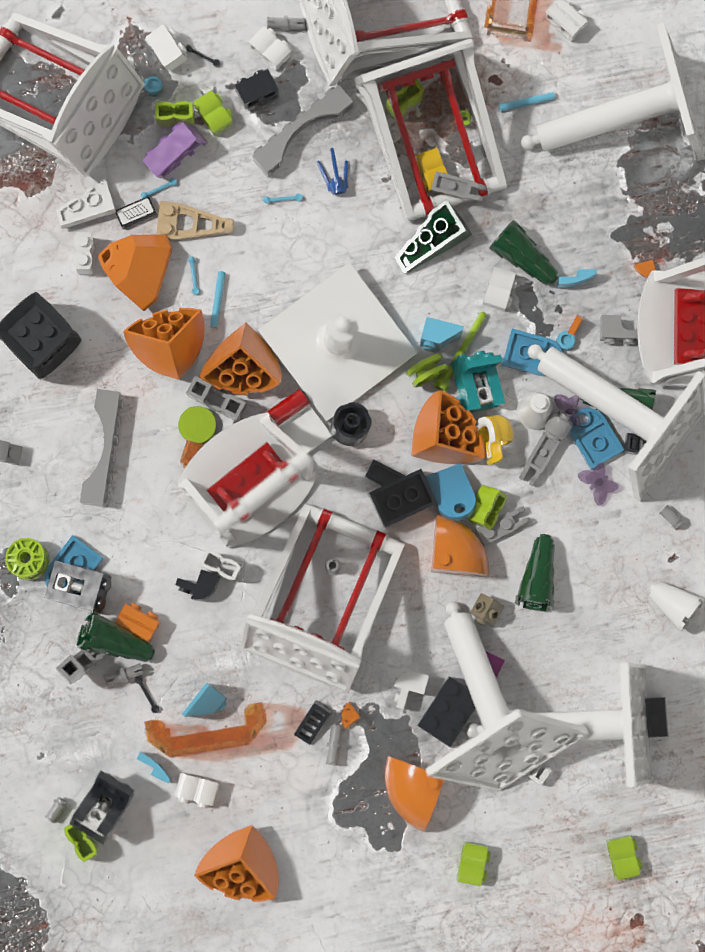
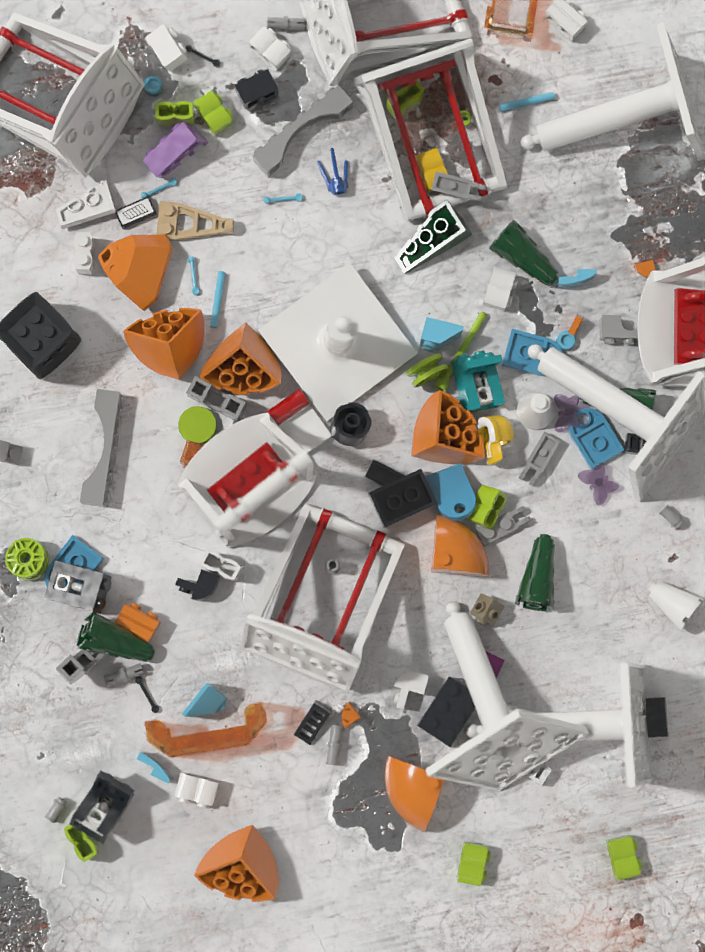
light grey head [544,411,573,441] -> none

